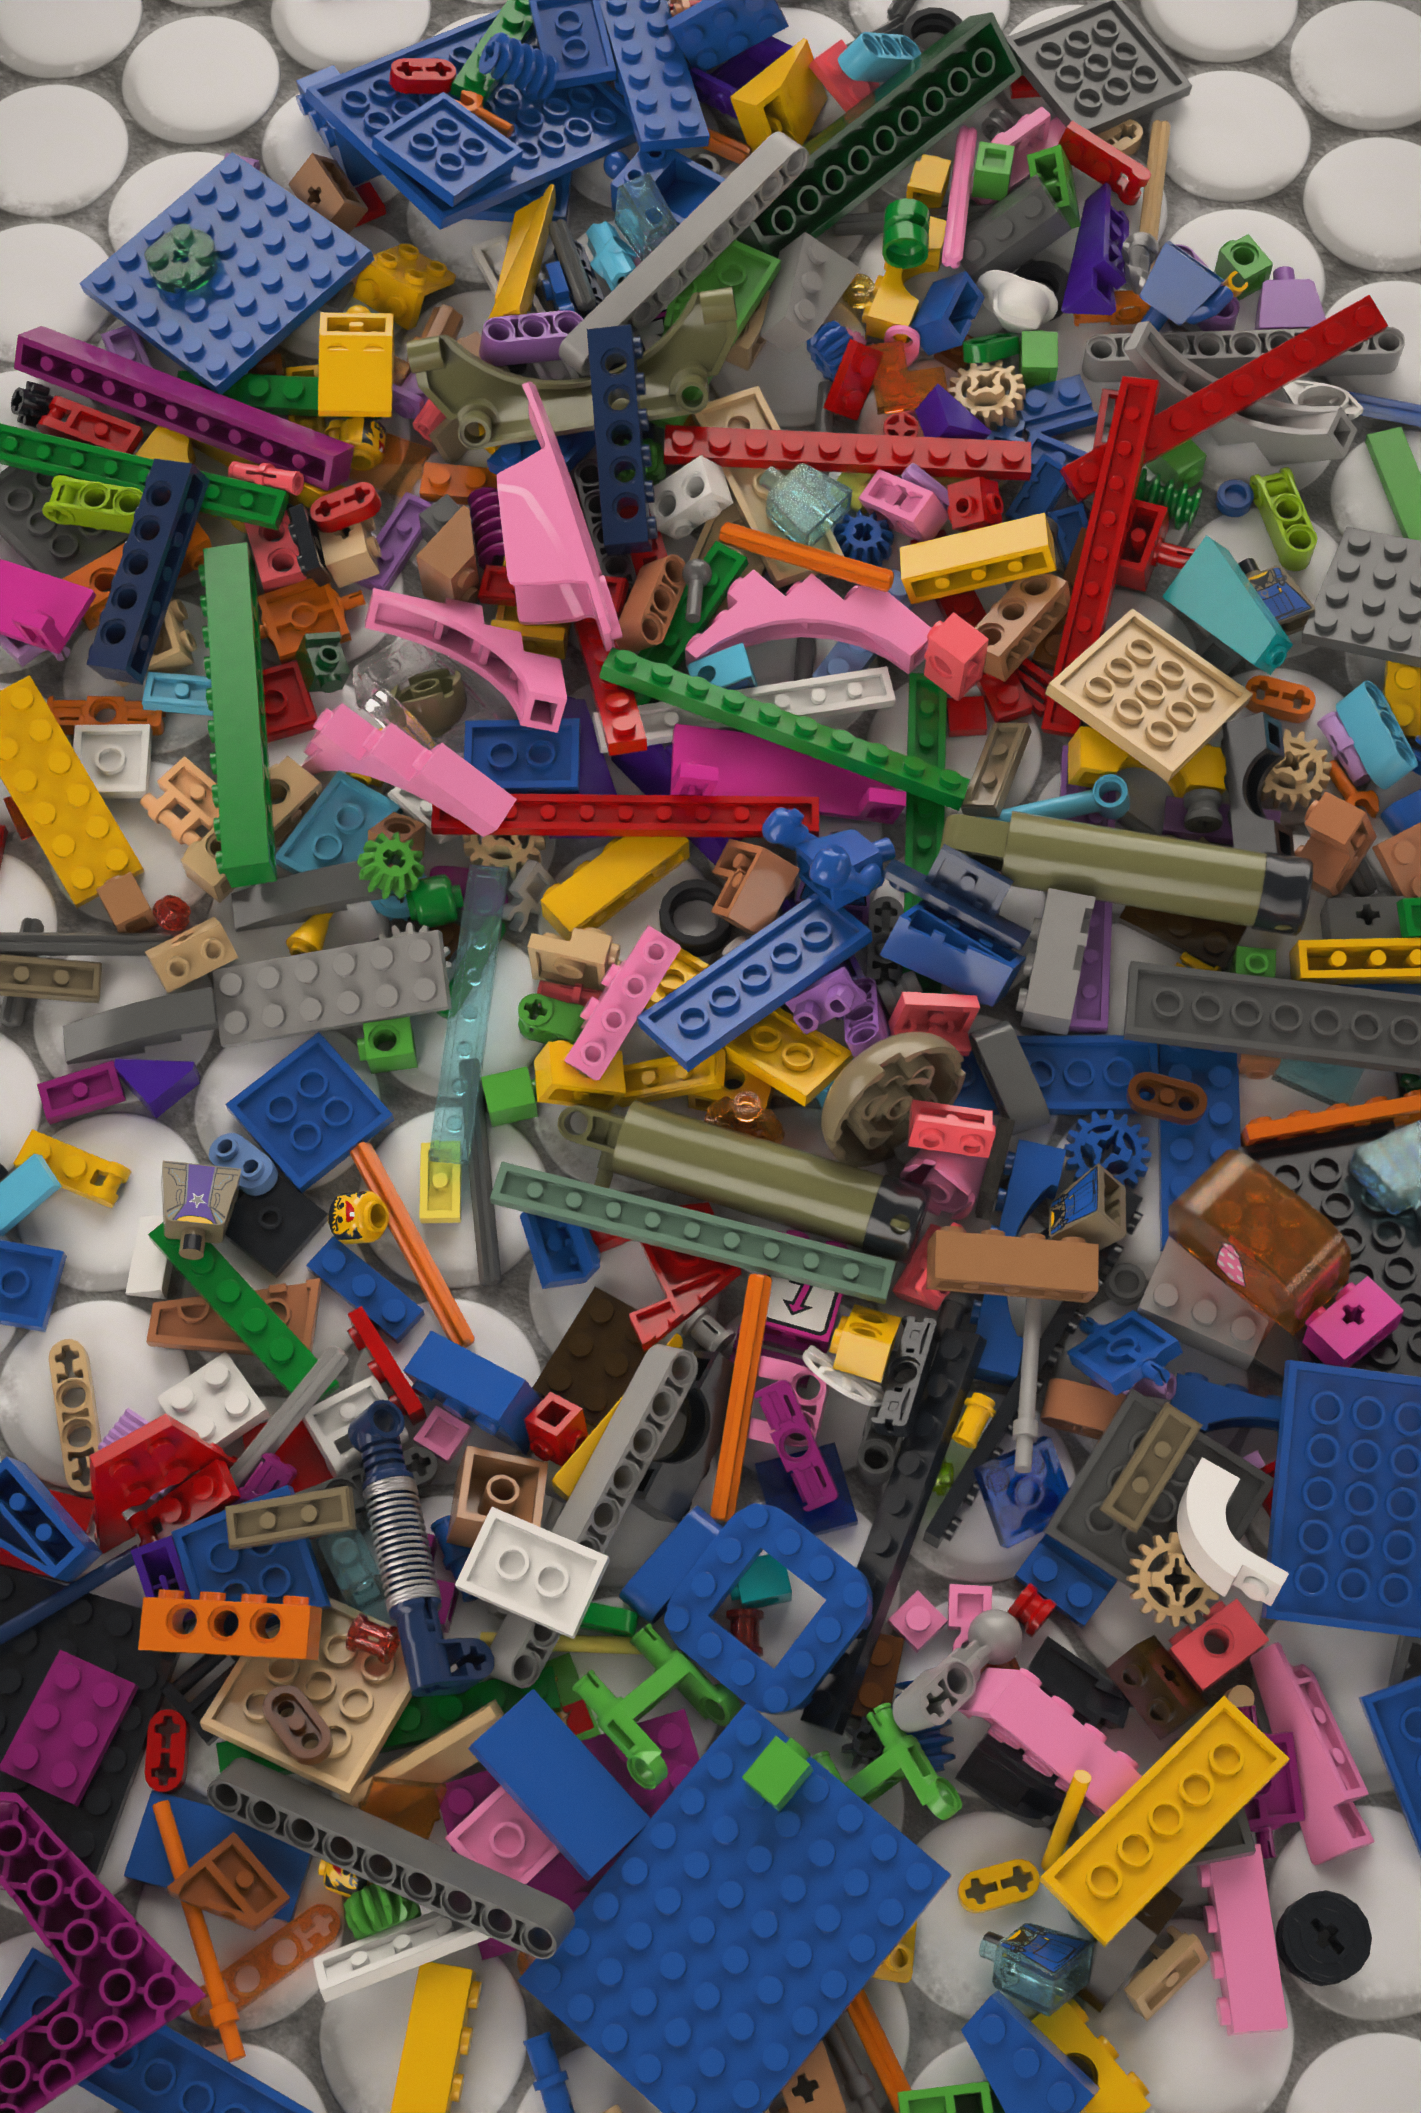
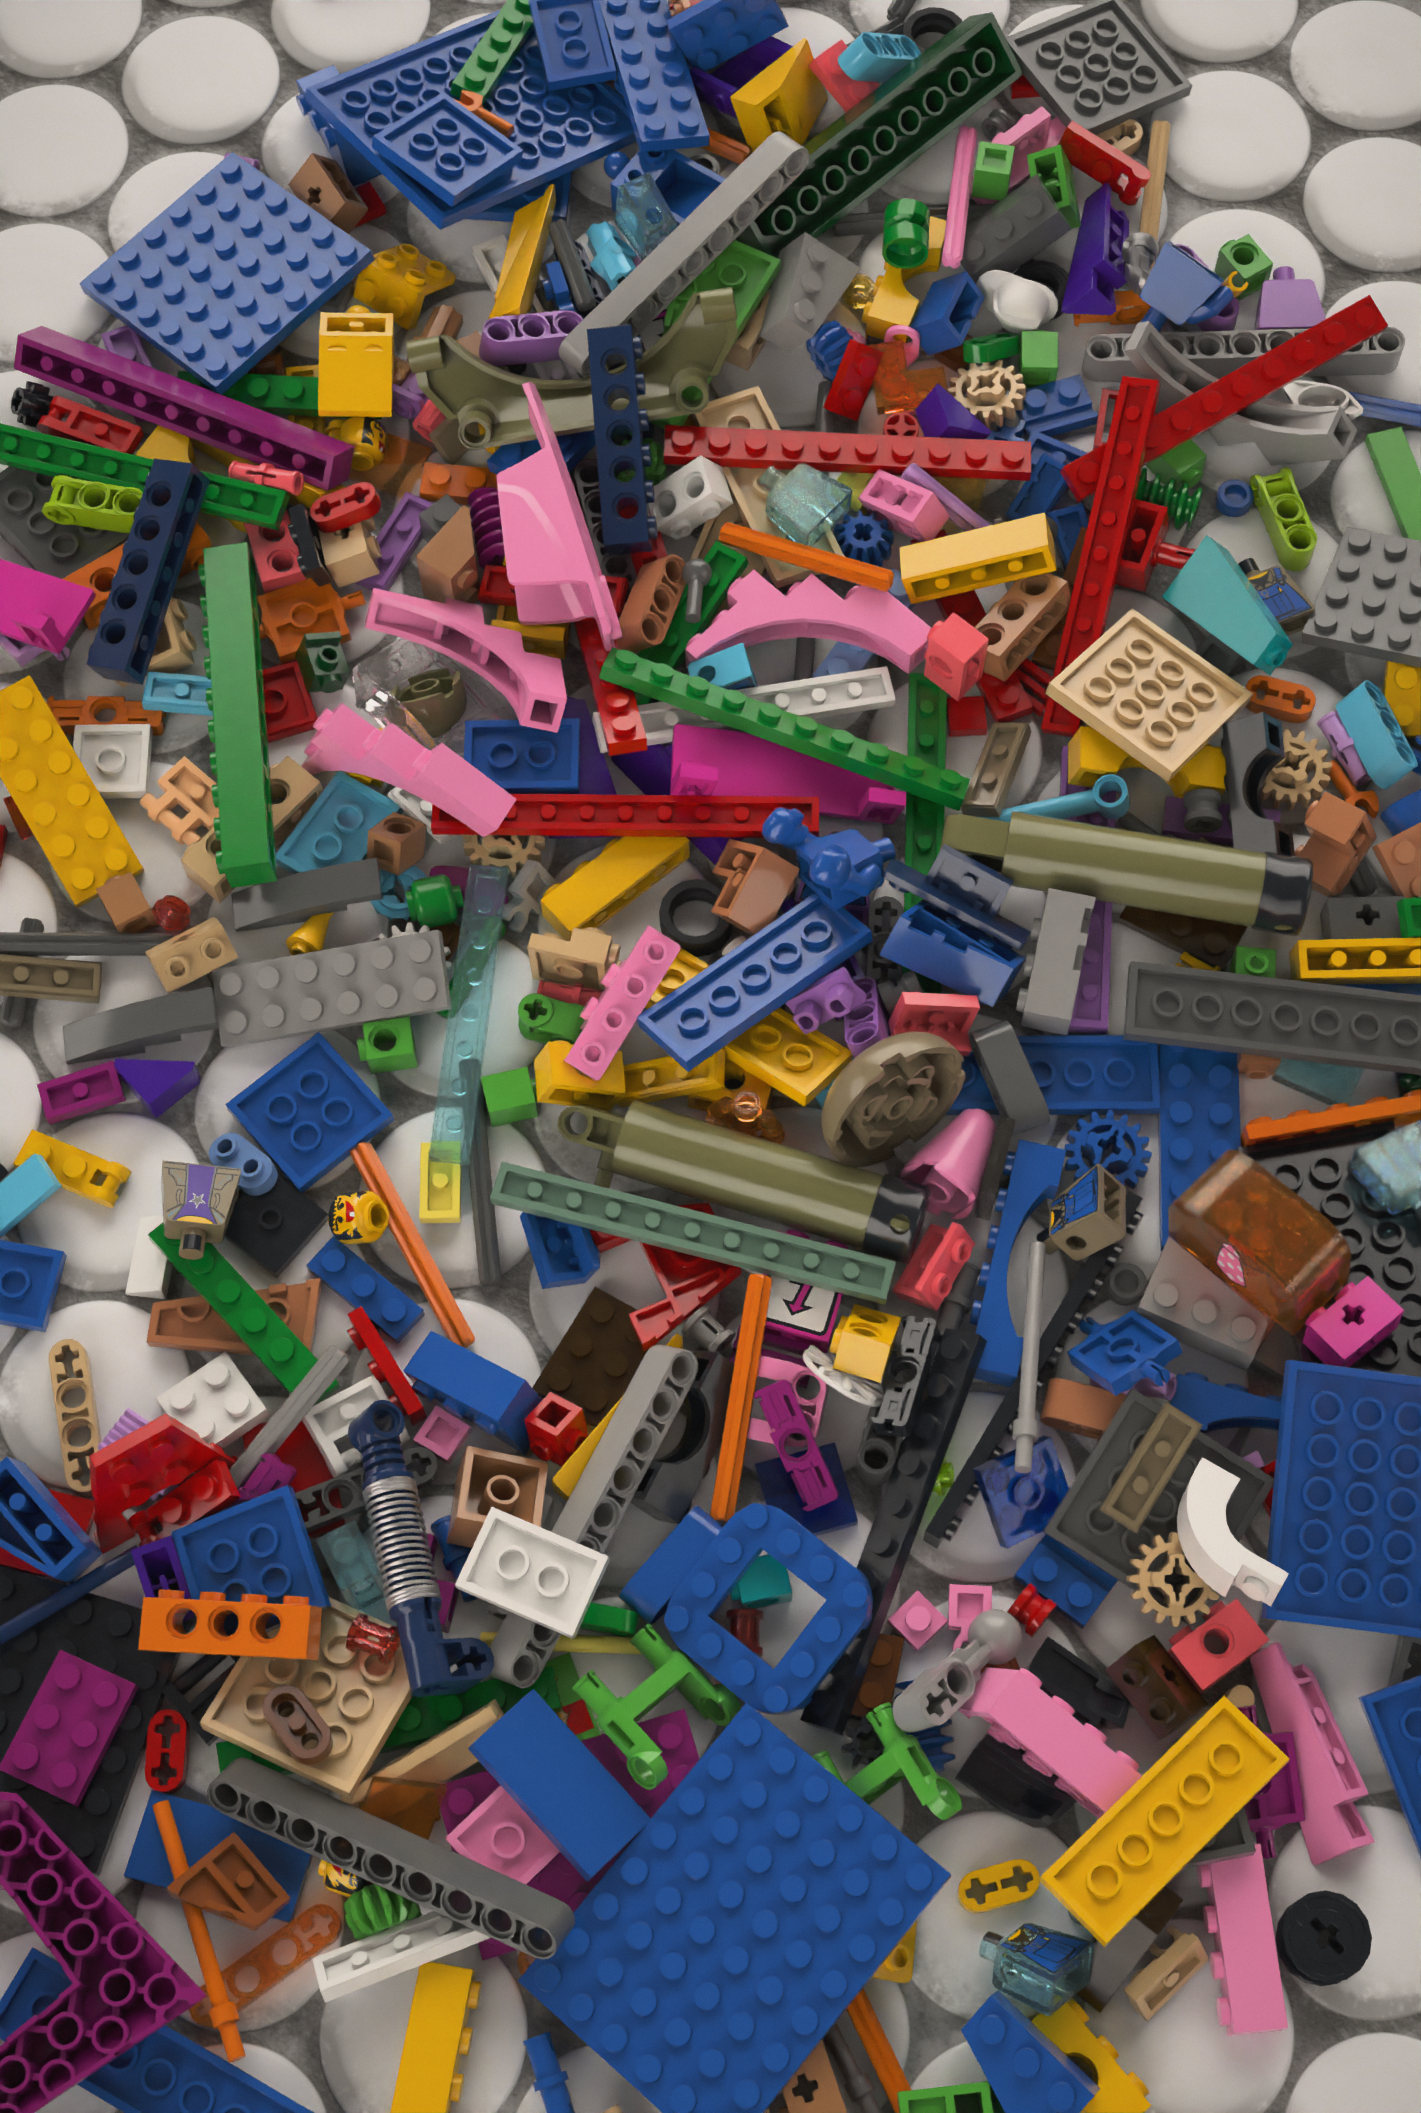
clear green plate [144,223,219,293] -> none
dark tan tile [225,1486,357,1550] -> none
bright green gear [357,832,425,899] -> none
red beam [389,58,456,94] -> none
blue piece [478,32,559,100] -> none
bright green brick [742,1736,814,1812] -> none
yellow window [906,154,951,208] -> none
coral bracket [908,1099,996,1158] -> none
medium nougat brick [926,1226,1099,1303] -> none
red brick [947,477,1004,532] -> none
yellow pin [951,1392,996,1449] -> none
yellow bar [1041,1770,1091,1871] -> none
reddish brown plate [1126,1072,1207,1125] -> none

